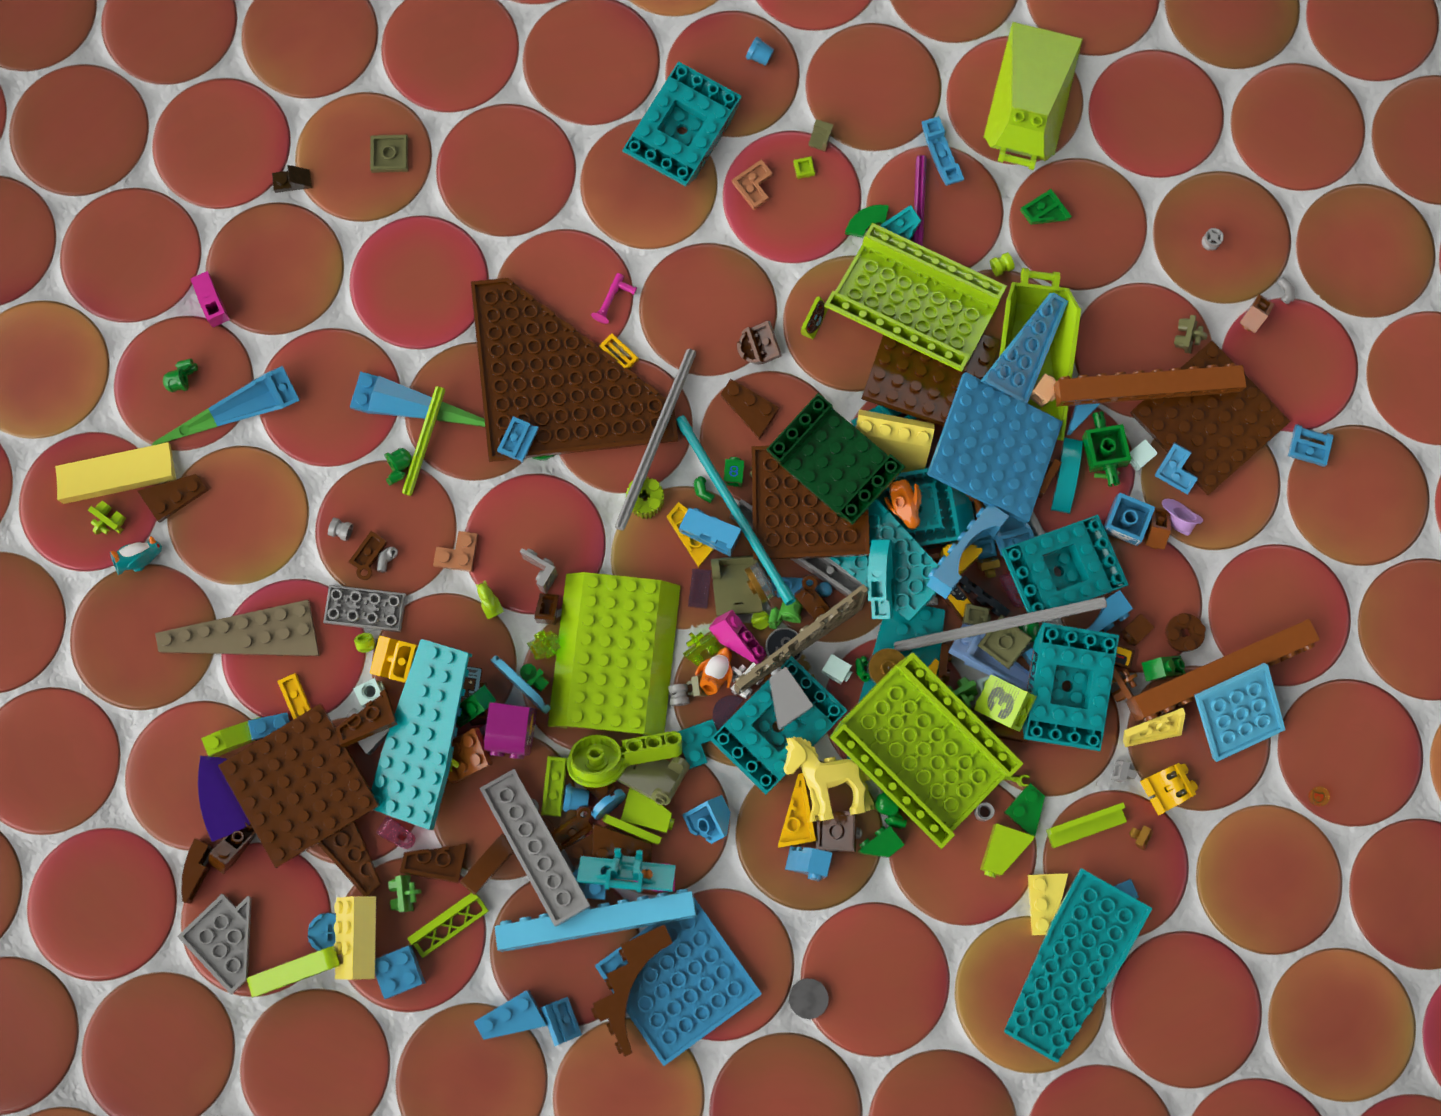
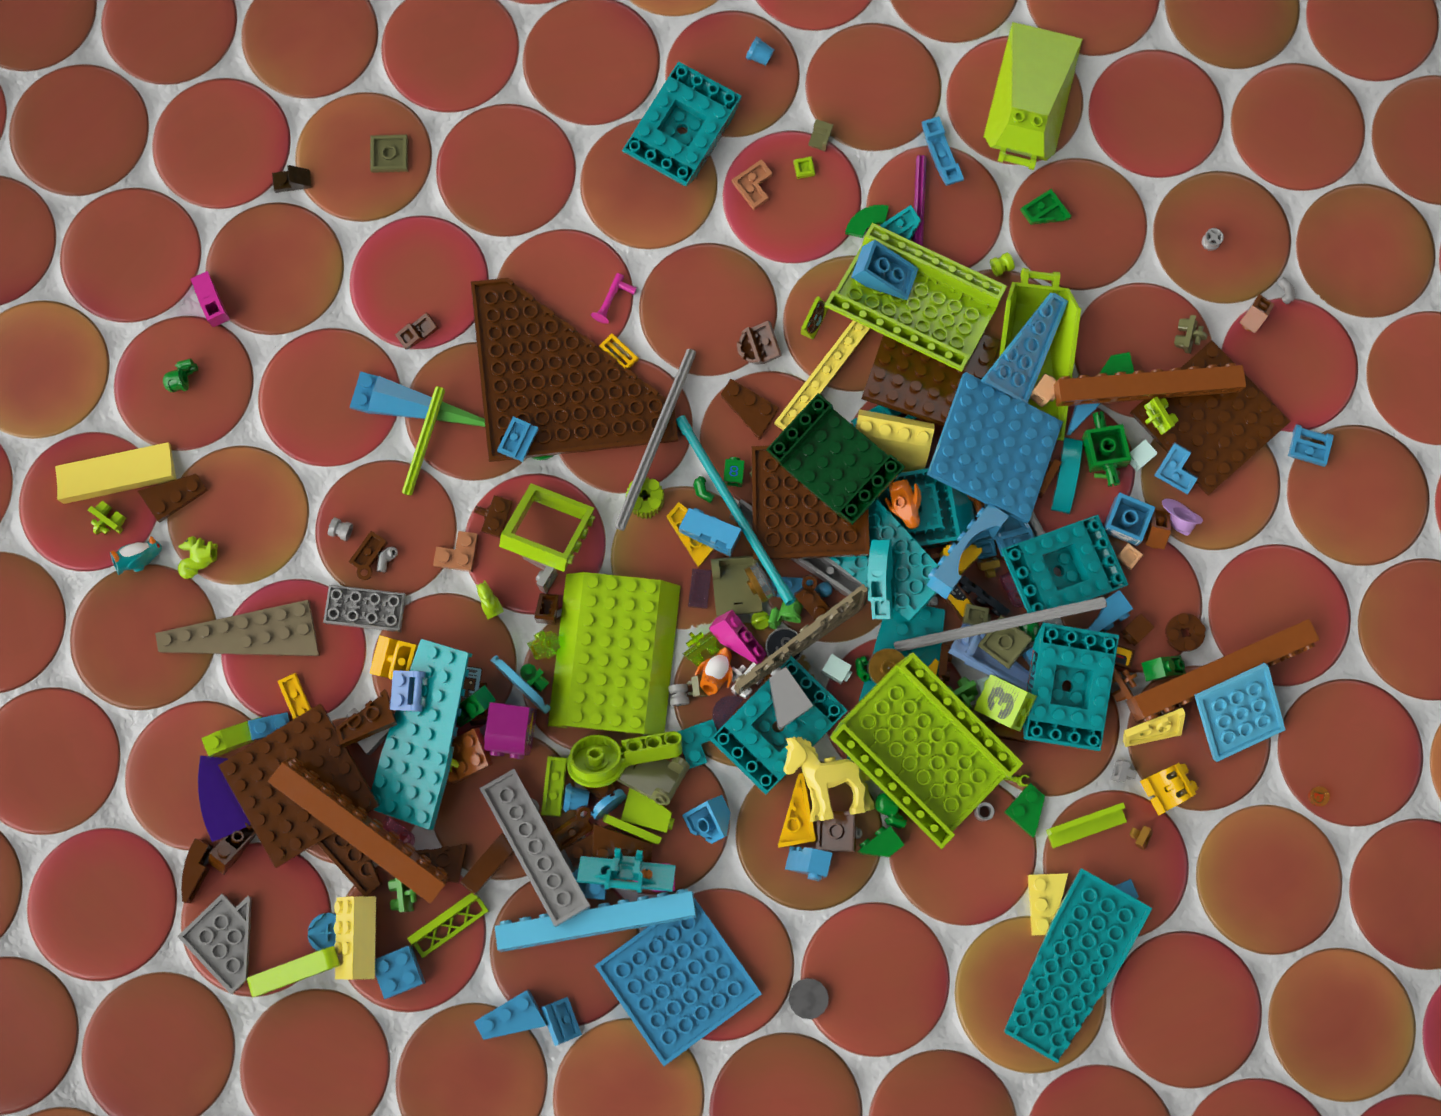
dark azure plate [152,365,300,445] -> none
light aqua brick [353,678,386,708] -> none
lime tile [354,633,375,653] -> none
green piece [384,448,412,486] -> none
reddish brown arch [591,924,673,1057] -> none
lime slope [980,823,1034,878] -> none
none -> lime animal [178,536,218,579]
none -> dark orange brick [267,758,450,904]
none -> medium blue plate [390,670,425,712]
none -> reddish brown slope [395,313,439,350]
none -> reddish brown plate [474,495,512,538]
none -> lime window [499,483,595,572]
none -> light yellow plate [774,320,870,430]
none -> dark azure slope [851,240,919,300]
none -> green slope [1099,352,1134,375]
none -> light nougat tile [1117,543,1143,570]
none -> lime hips [1144,397,1178,435]

